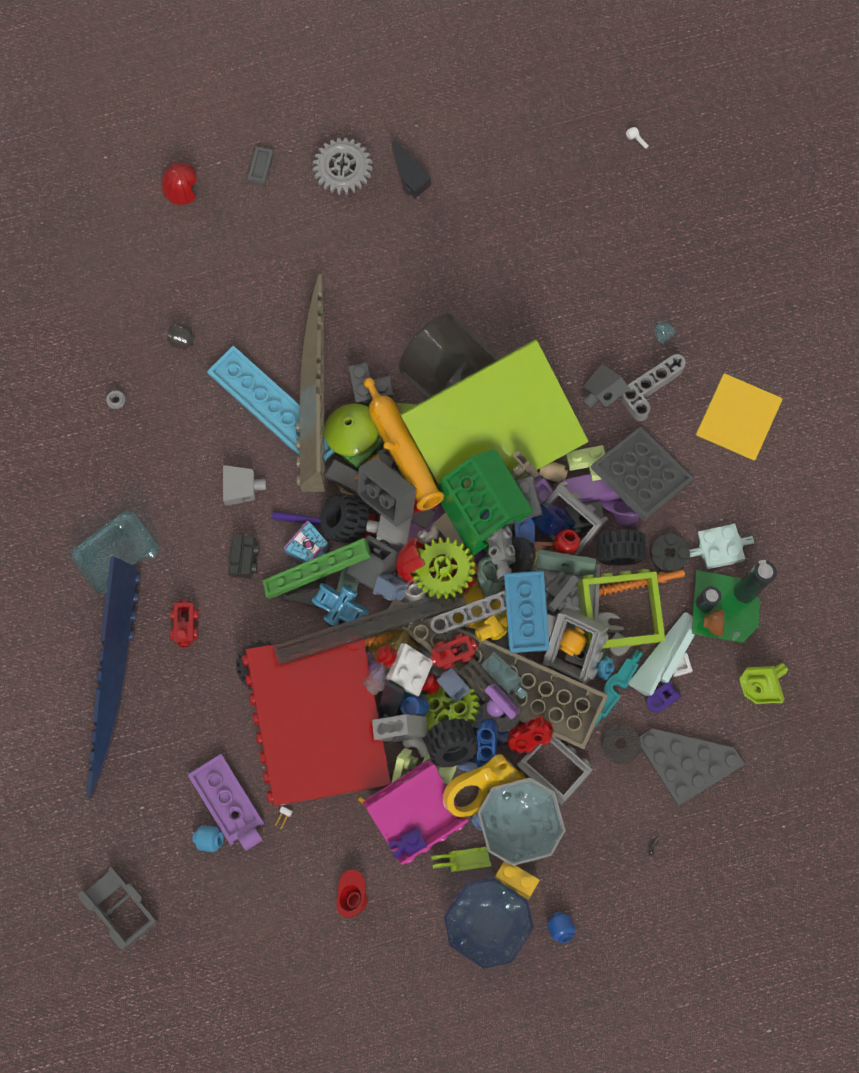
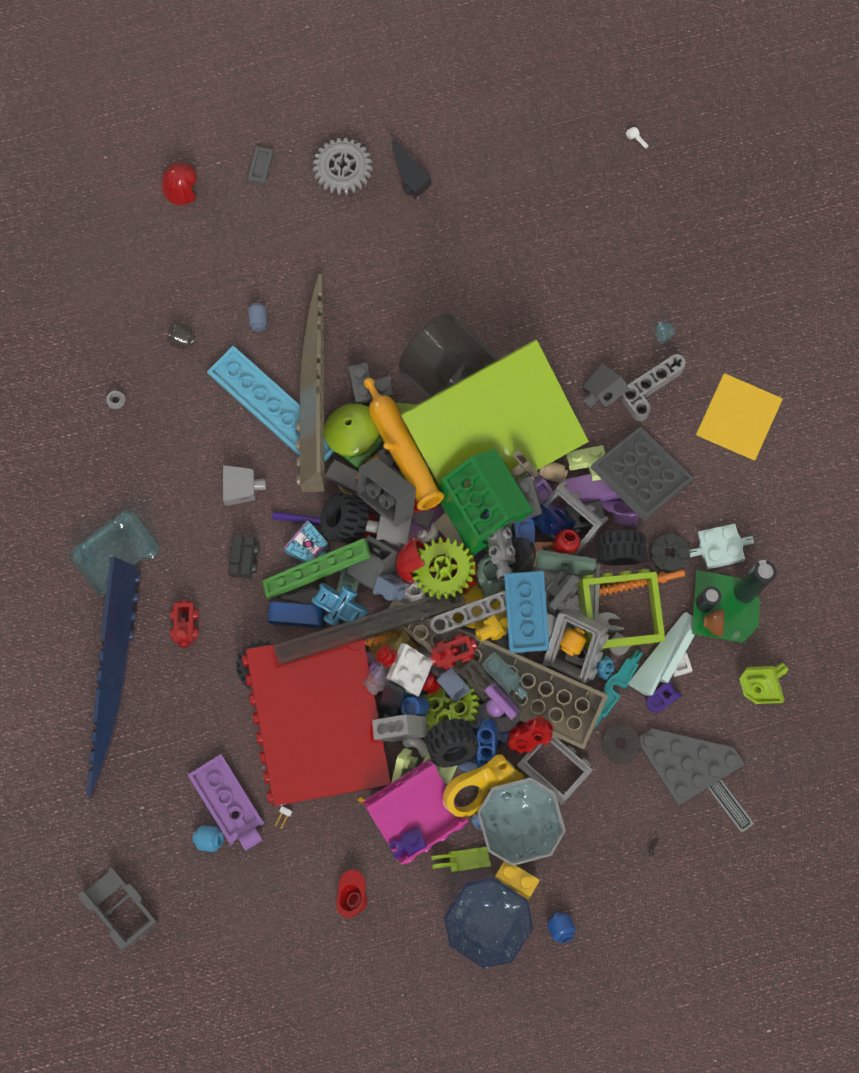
none -> sand blue brick [248,303,268,332]
none -> blue beam [267,602,325,628]
none -> sticker [708,780,754,832]

